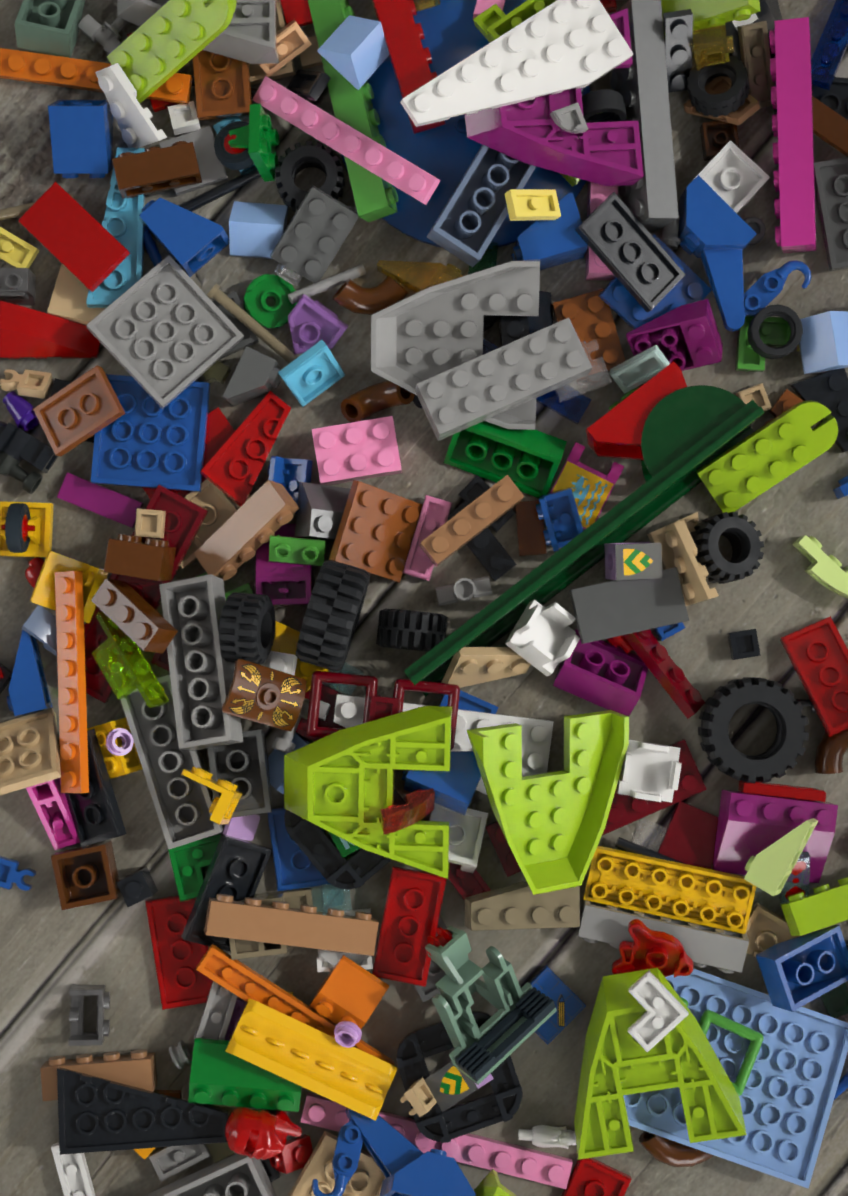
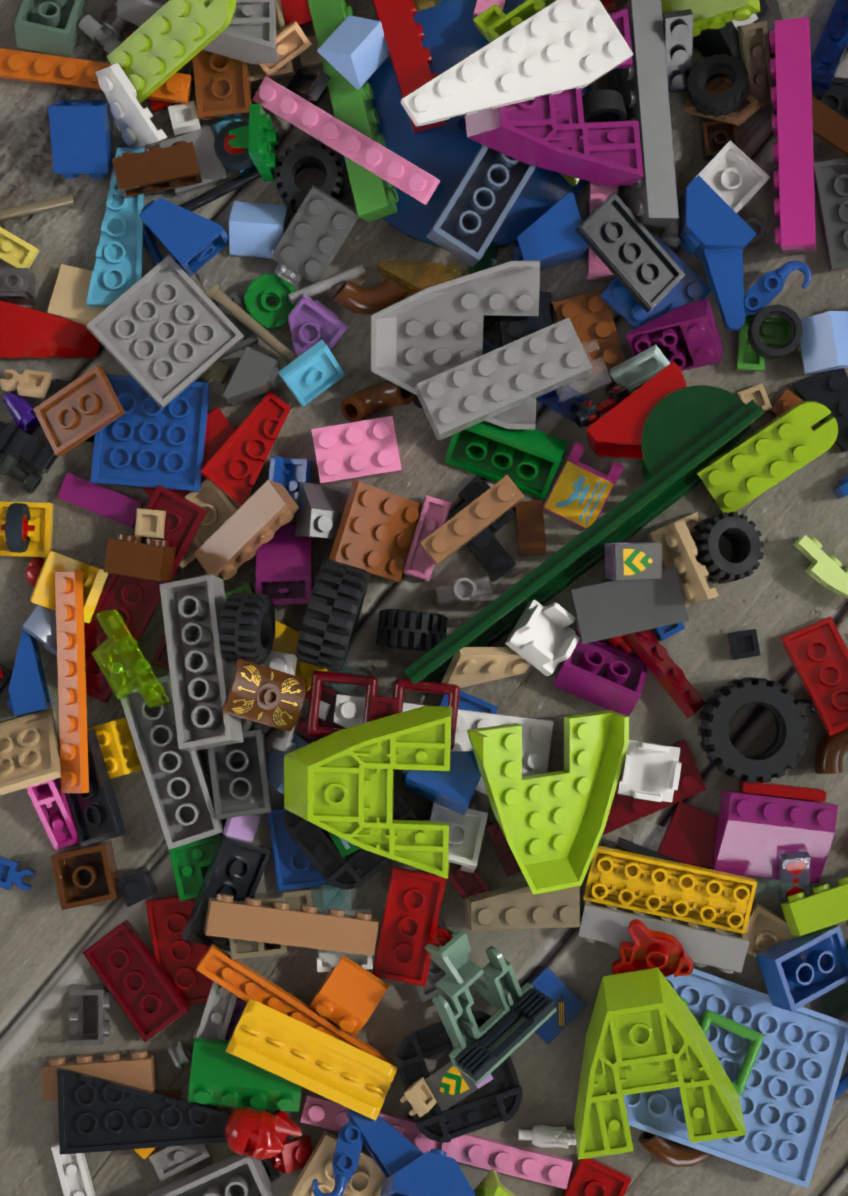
red tile [18,182,130,292] -> none
reddish brown brick [91,578,178,653] -> none
lavender plate [106,728,134,756] -> none
yellow bracket [181,767,242,825] -> none
bright green hinge [269,535,326,566] -> none
lavender plate [334,1021,362,1048] -> none
clear red slope [381,788,435,835] -> none
light yellow plate [504,189,561,221] -> none
blue bracket [536,487,584,552] -> none
light grey tile [550,103,588,133] -> none
white tile [627,970,689,1052] -> none
clear yellow window [693,25,734,71] -> none
yellowish green slope [744,818,818,896] -> none
none -> dark red tile [82,920,190,1042]
none -> black piece [572,382,631,428]

